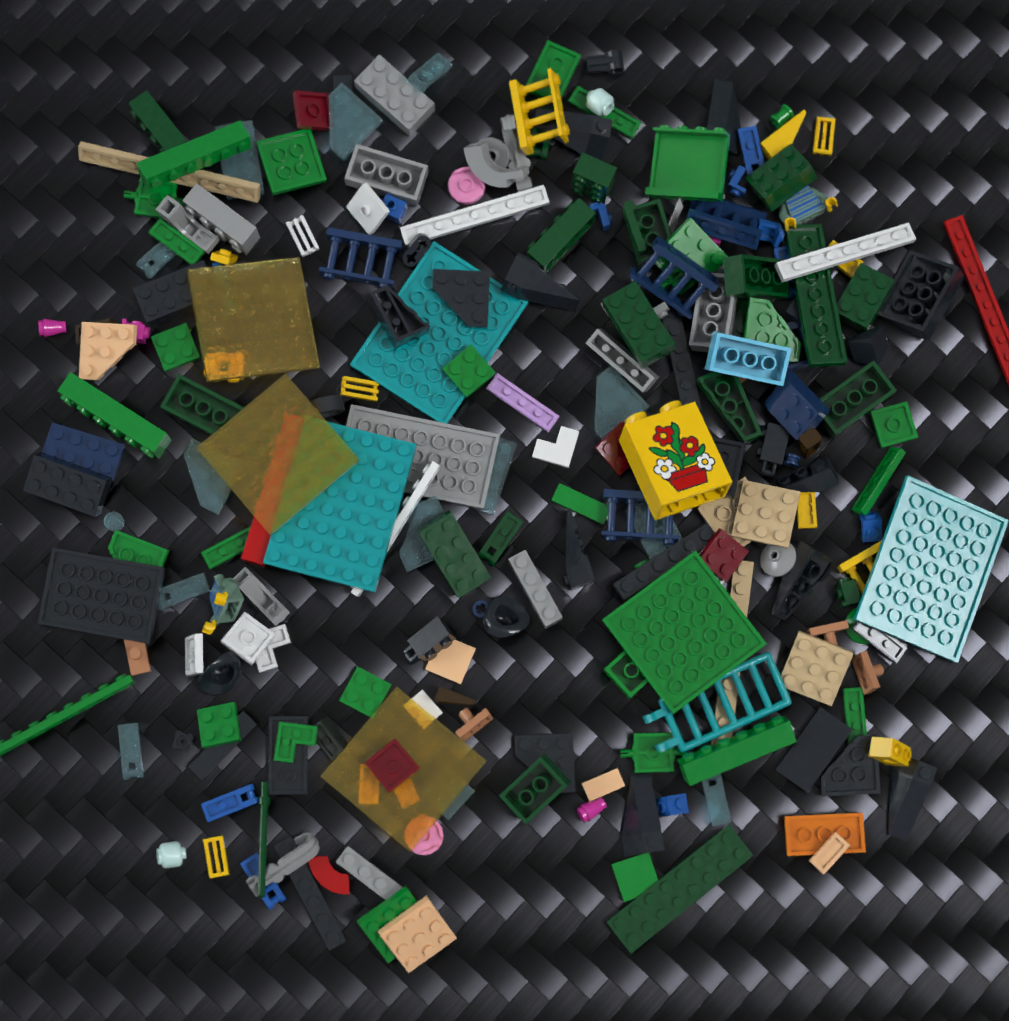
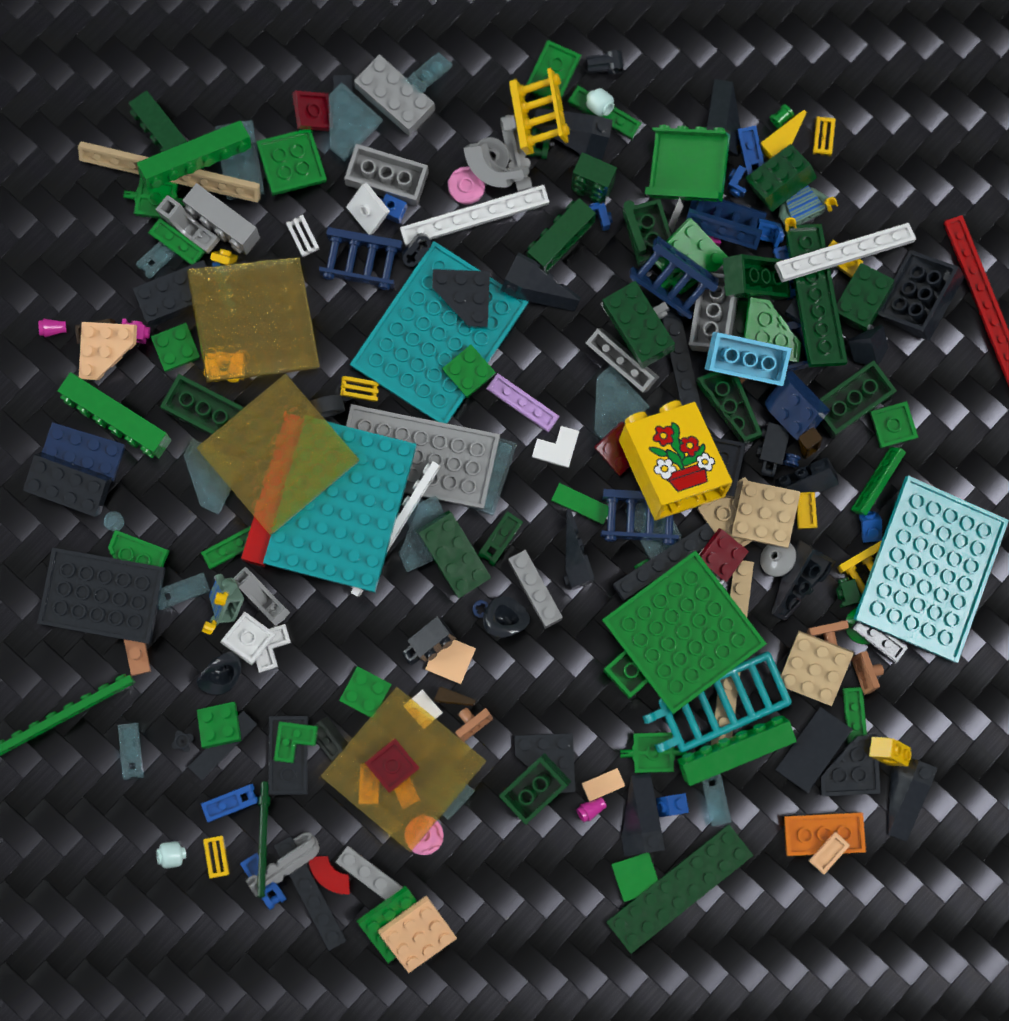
white plate [185,634,203,676] -> none
black wedge [368,285,430,349] -> none

